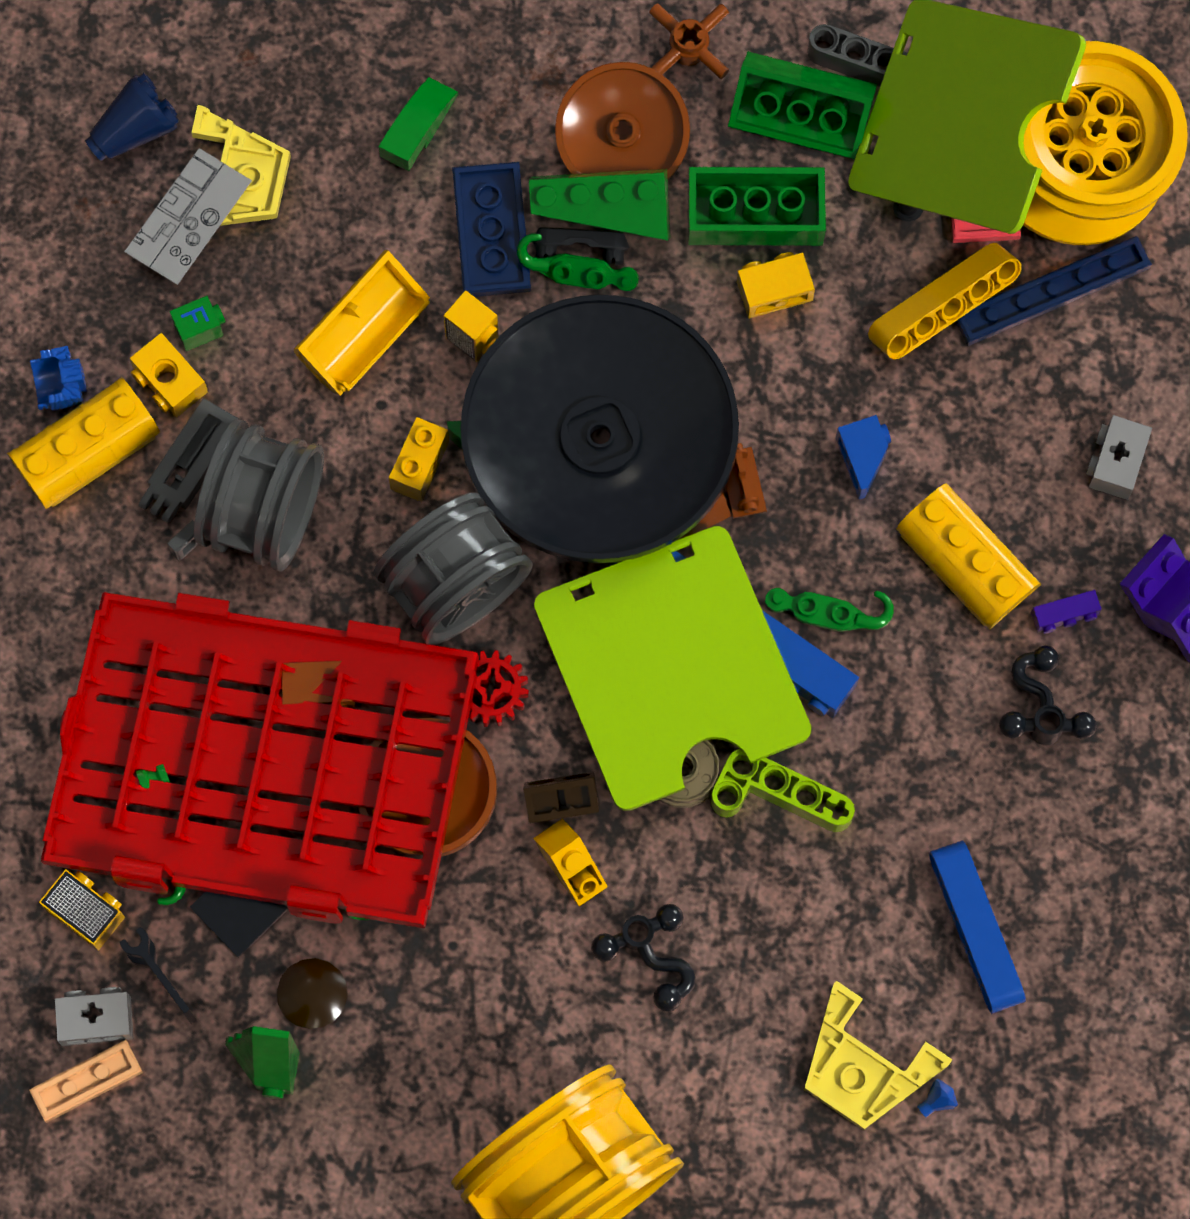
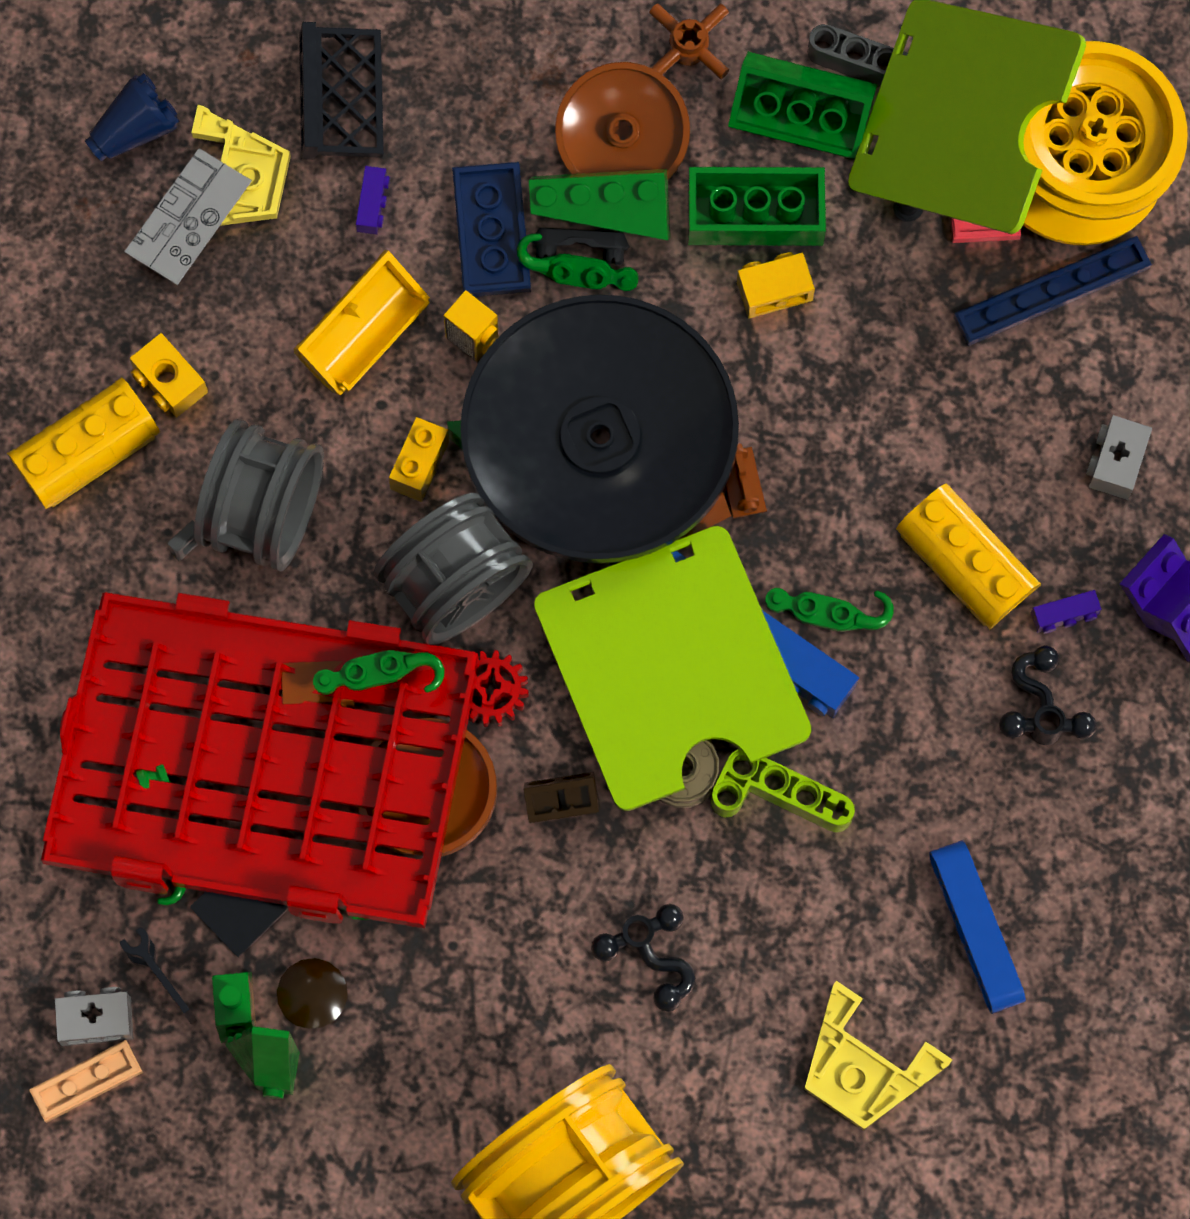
blue hair [30,346,87,410] -> none
brick [39,869,125,951] -> none
dark grey hinge [139,398,239,523] -> none
green brick [169,296,226,352] -> none
green slope [378,77,458,171] -> none
yellow slope [533,819,608,906] -> none
blue slope [835,415,891,500] -> none
yellow beam [868,243,1022,360] -> none
blue rock [917,1079,958,1117] -> none
none -> green torso [212,972,256,1043]
none -> black fence [299,22,384,160]
none -> green piece [313,650,445,695]
none -> dark purple piece [356,166,390,235]

